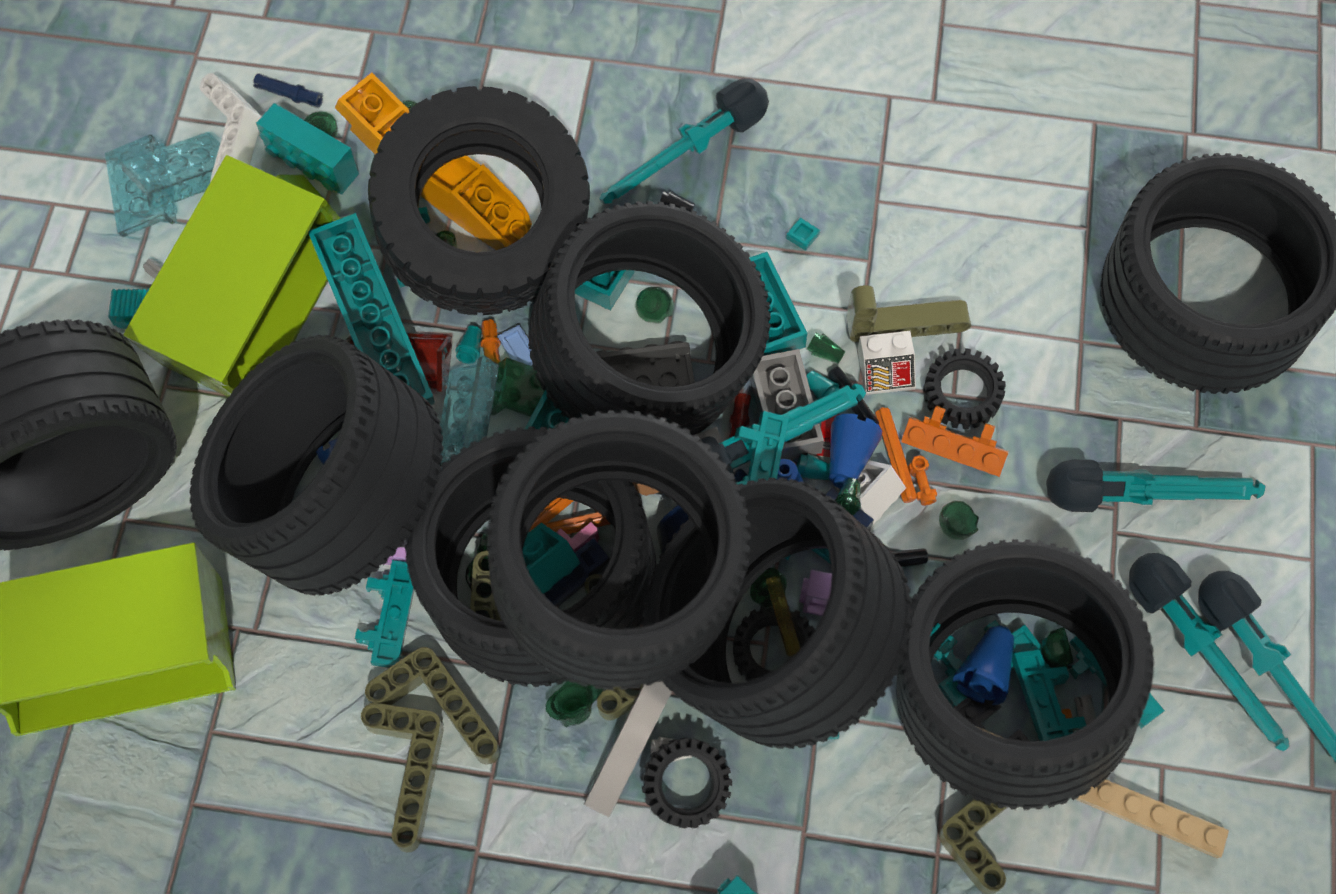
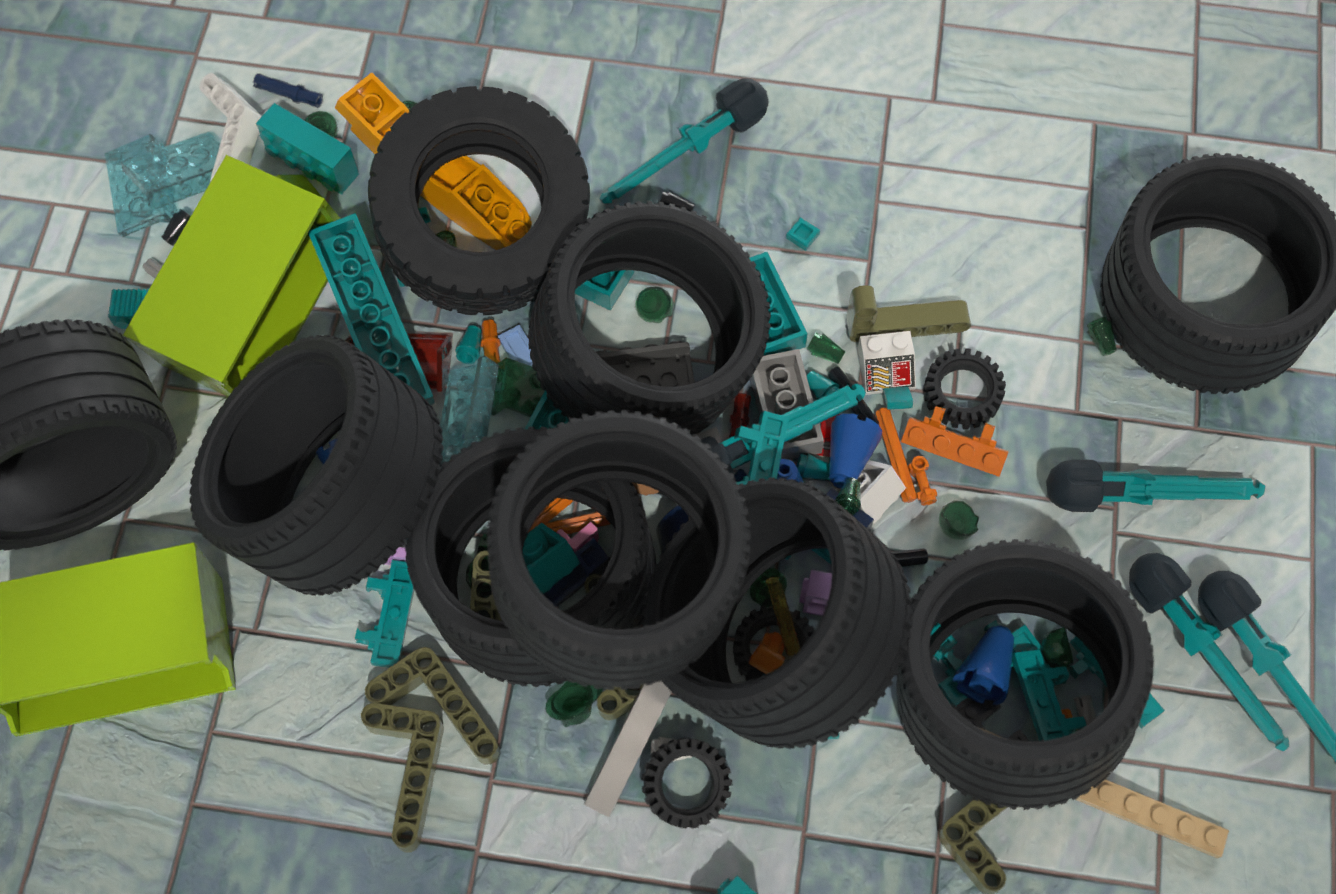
none -> black cone [161,209,191,246]
none -> orange piece [748,632,785,675]
none -> teal tile [883,387,913,410]
none -> clear green cone [1087,317,1117,356]

